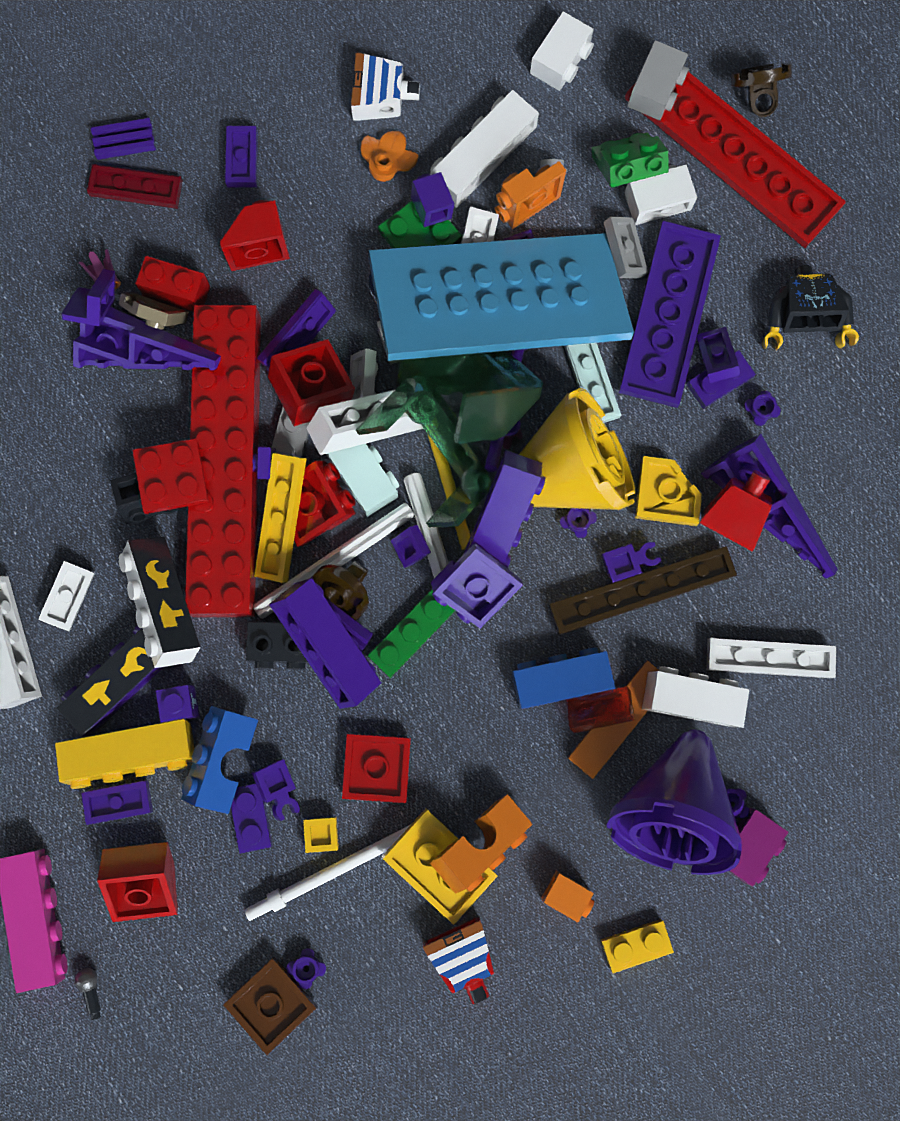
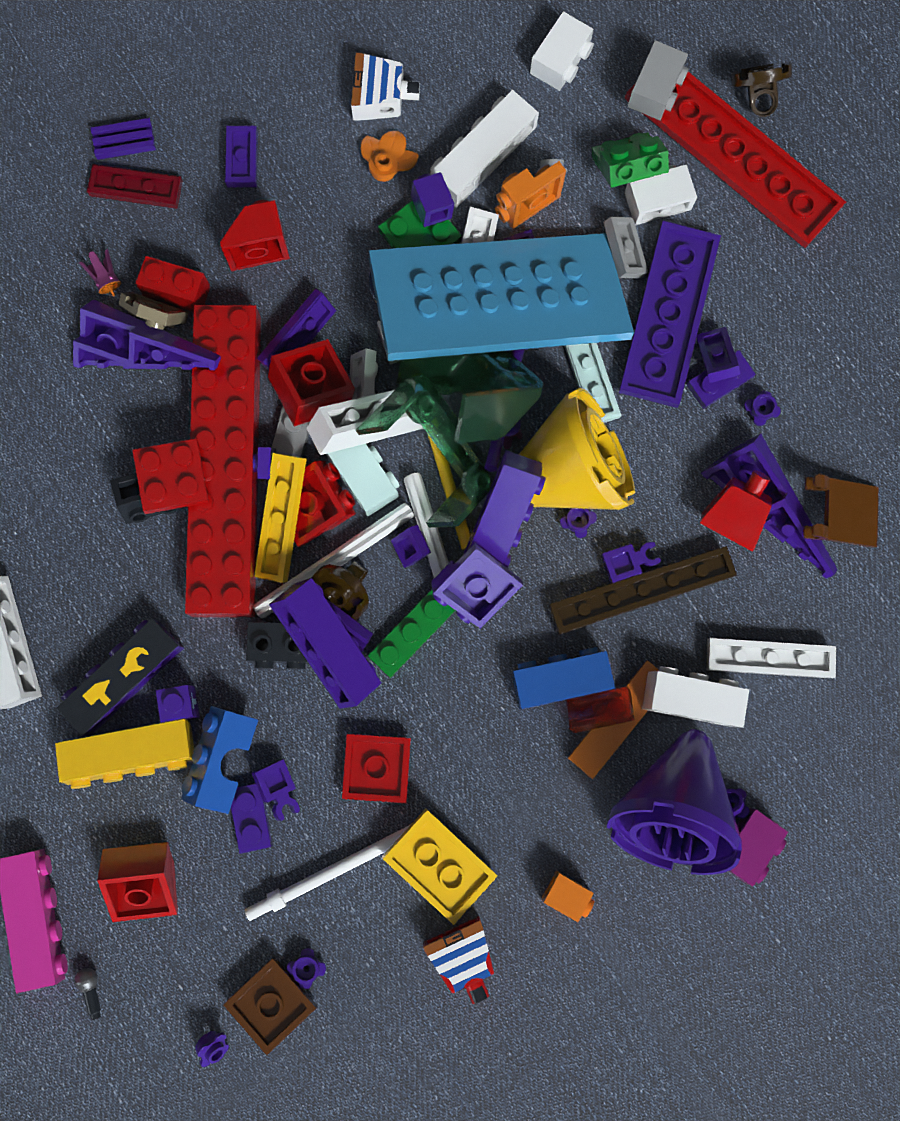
white plate [38,561,95,631] -> none
dark purple panel [62,269,115,326] -> none
dark purple plate [81,780,153,825] -> none
brick [119,537,200,668] -> none
yellow plate [303,817,339,853] -> none
orange arch [430,794,533,894] -> none
yellow plate [600,919,674,973] -> none
yellow plate [635,456,702,526] -> none
black torso [762,265,859,350] -> none
none -> dark purple plate [195,1031,229,1067]
none -> reddish brown flag [803,474,879,548]

